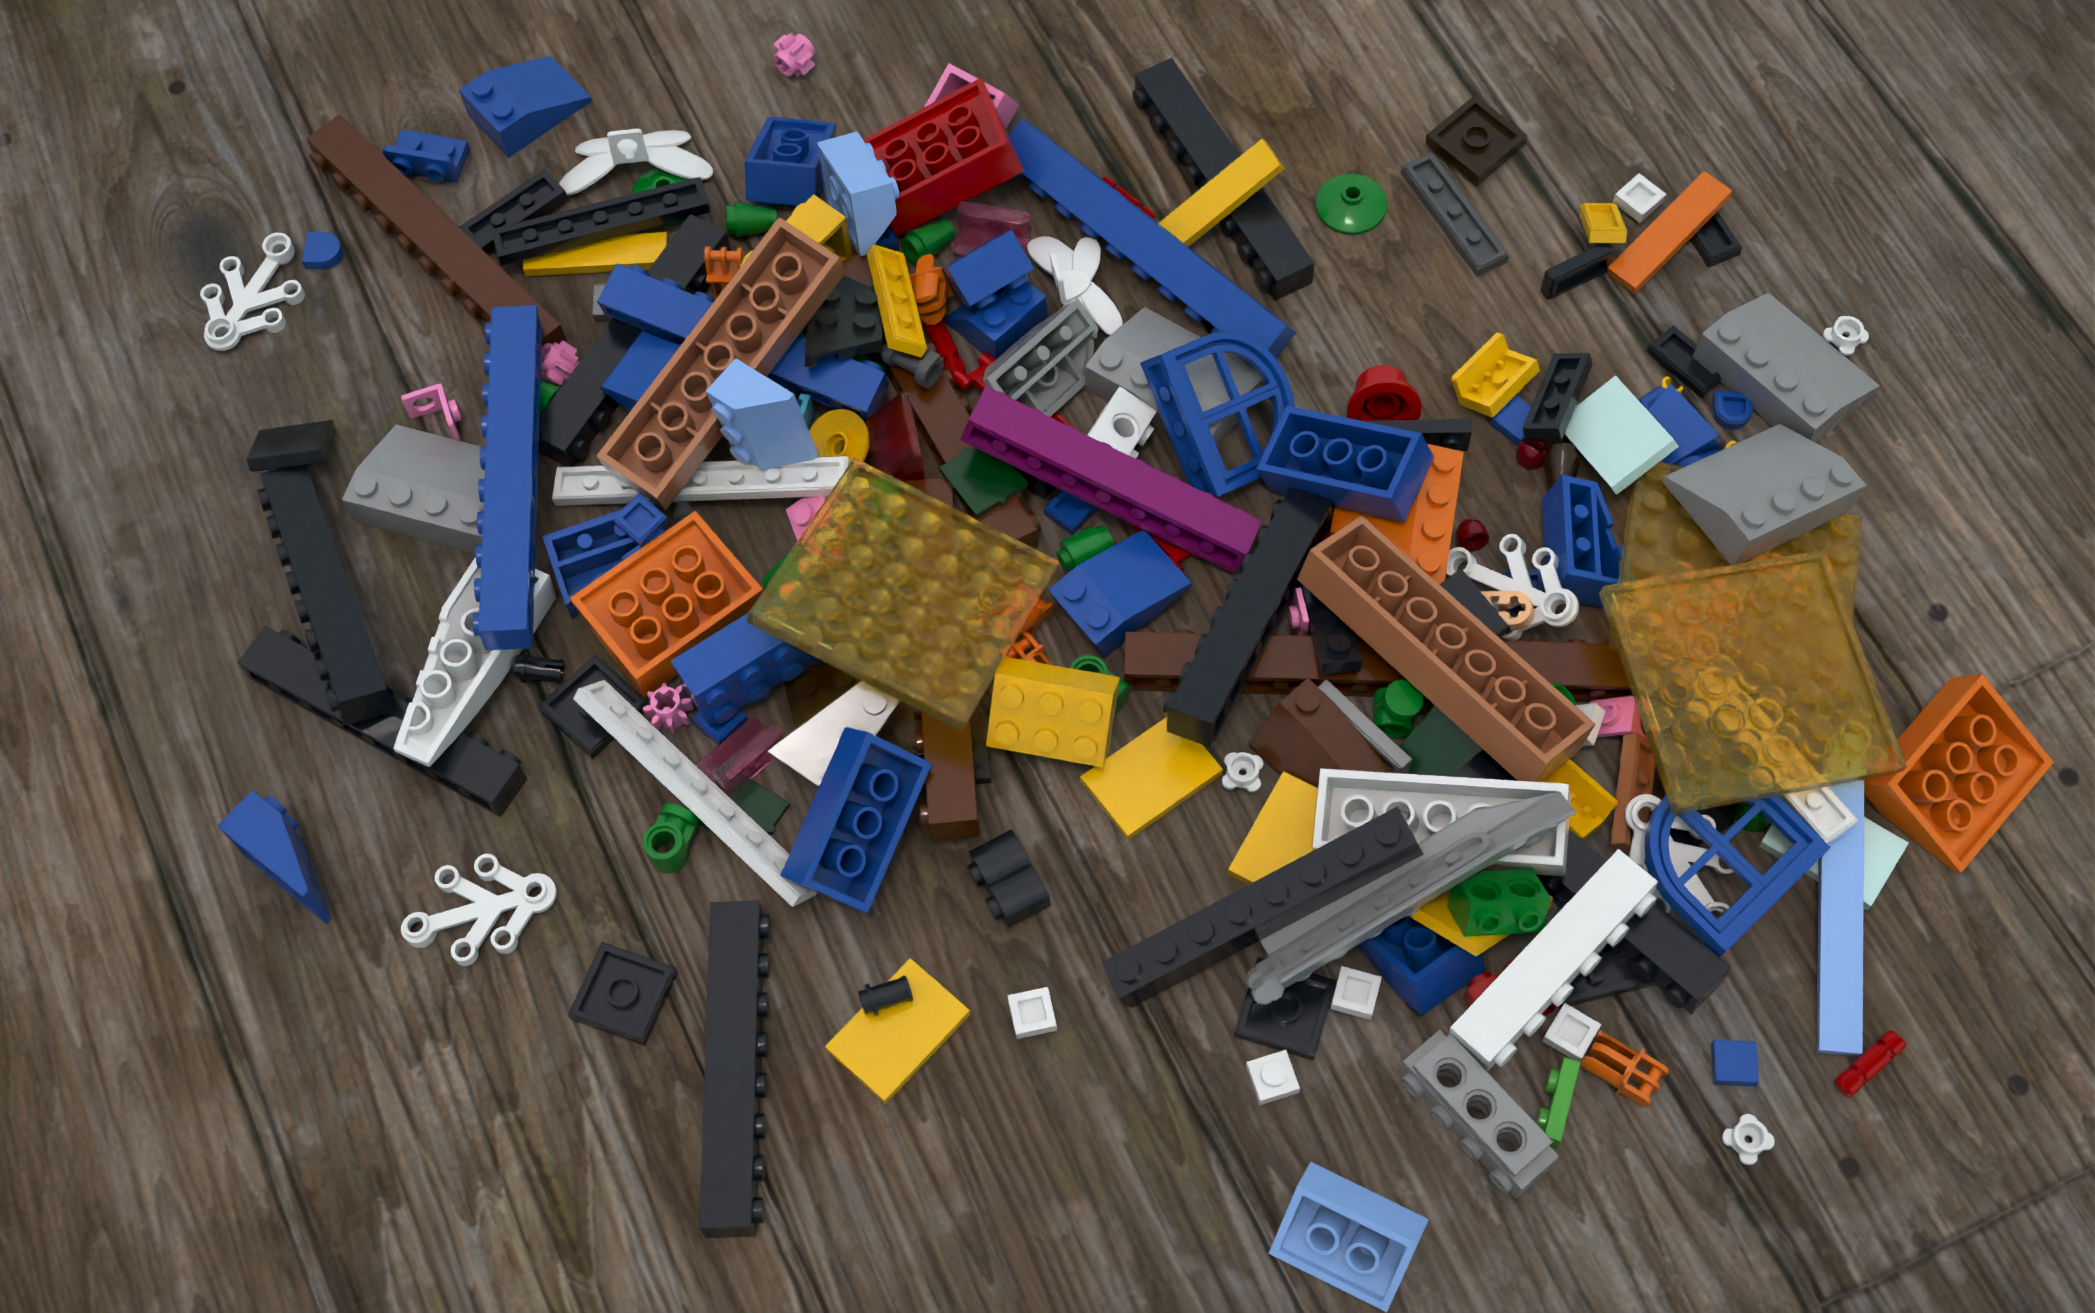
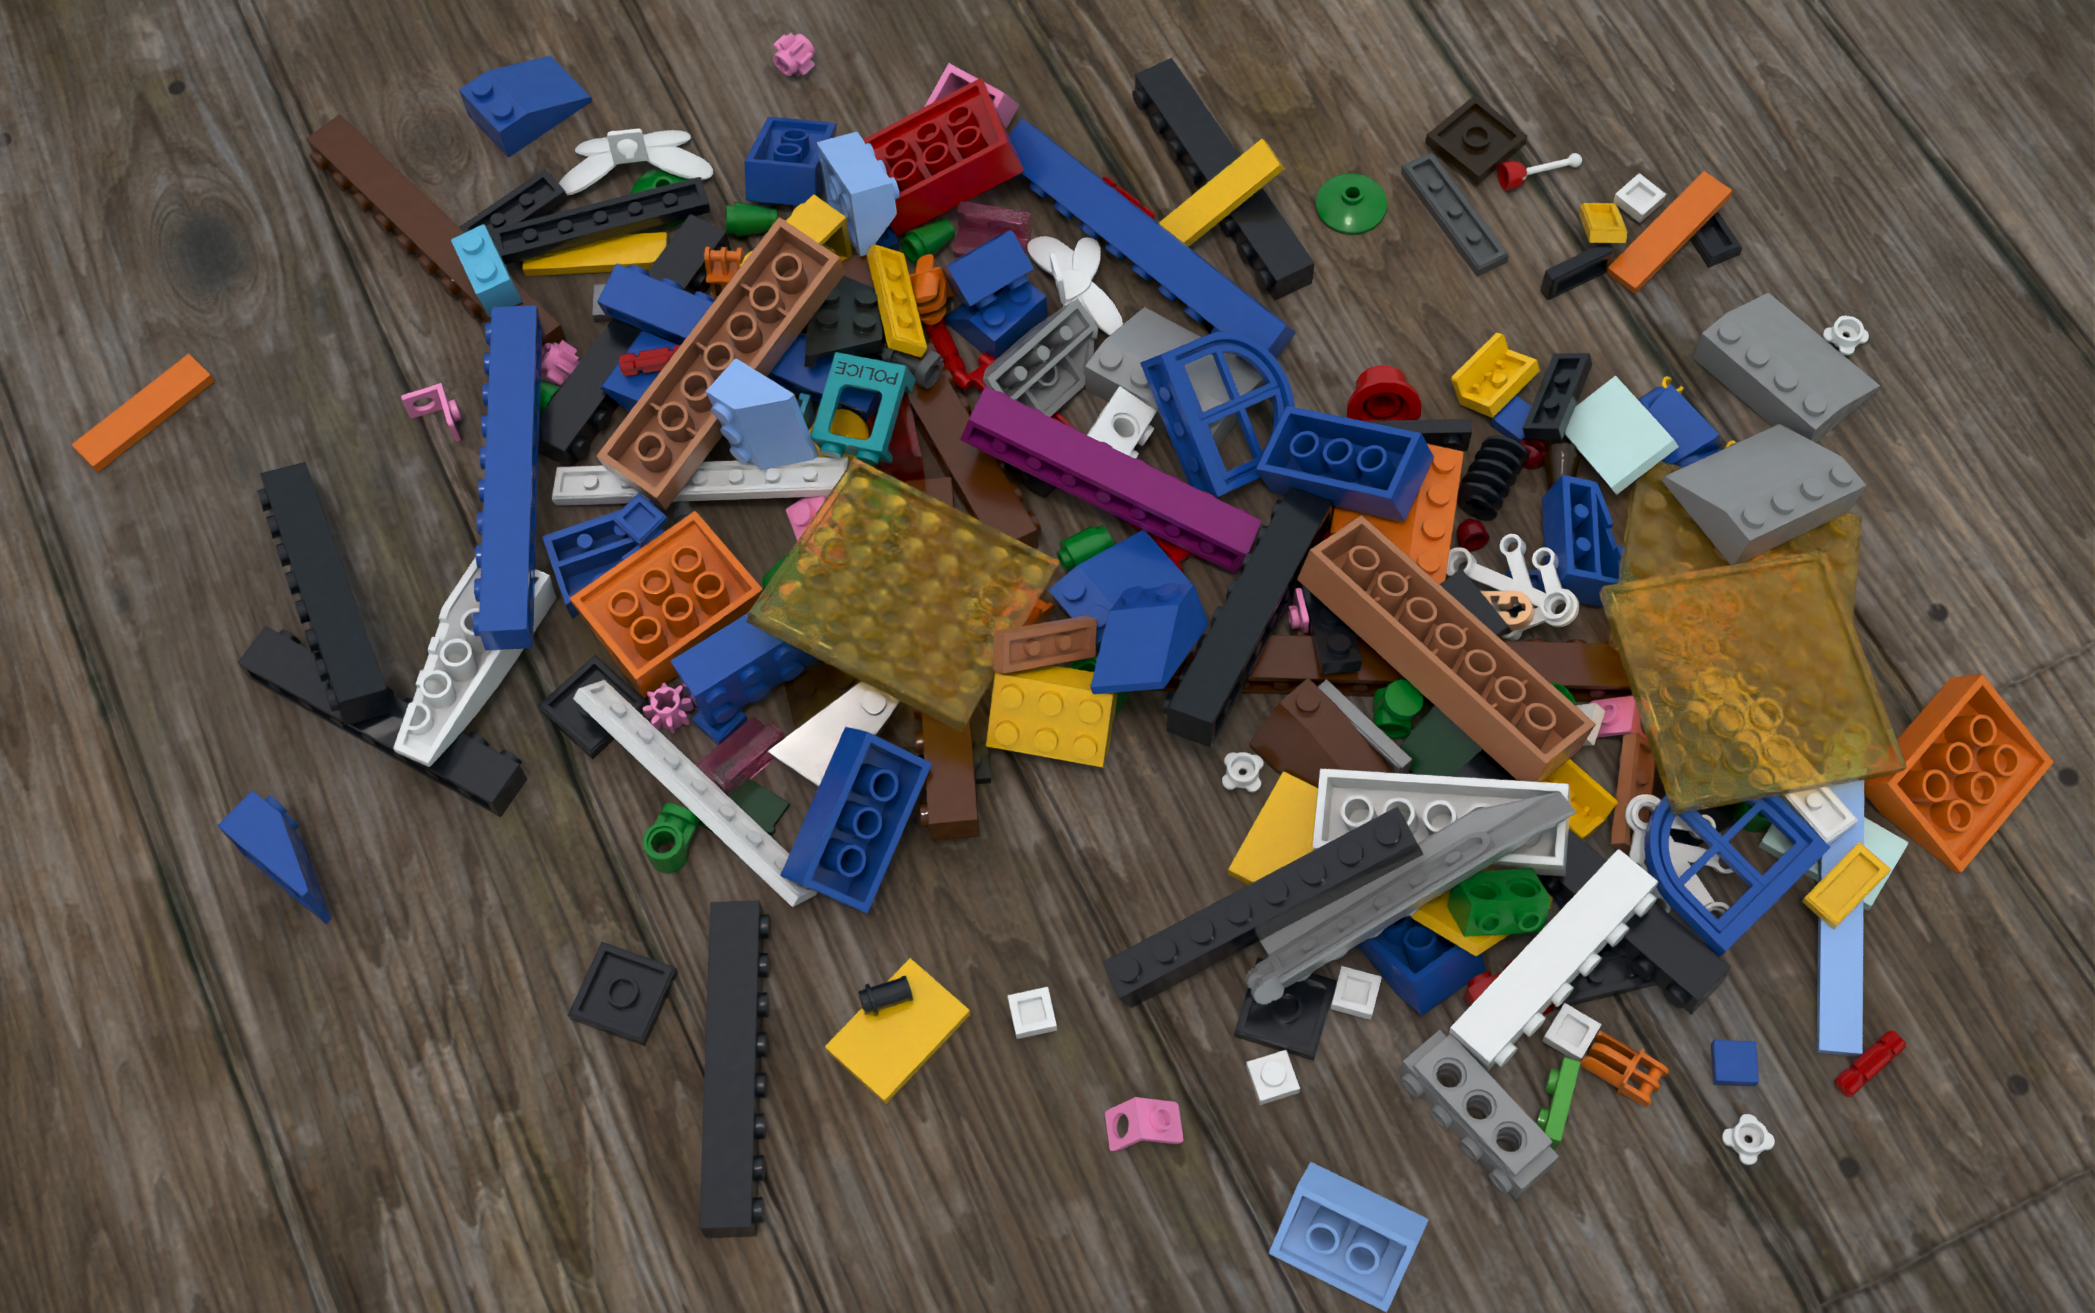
white plant [200,233,305,351] -> none
black tile [246,420,336,472] -> none
blue tile [302,232,343,269] -> none
light grey slope [342,424,485,553] -> none
blue bracket [383,129,470,183] -> none
white plant [401,854,557,966] -> none
black pin [513,652,565,684] -> none
dark green piece [939,447,1028,518] -> none
black brick [966,829,1051,928] -> none
blue tile [1044,490,1097,535] -> none
yellow tile [1080,717,1223,841] -> none
black tile [1647,325,1721,398] -> none
blue tile [1712,390,1753,430] -> none
none -> orange tile [71,353,215,473]
none -> medium azure brick [451,224,523,317]
none -> red axle [619,345,681,376]
none -> teal window [810,352,916,465]
none -> nougat plate [993,615,1097,674]
none -> blue slope [1090,583,1209,694]
none -> bright pink bracket [1105,1097,1183,1152]
none -> black piece [1457,435,1529,521]
none -> hinge [1497,153,1582,191]
none -> yellow tile [1802,842,1892,930]

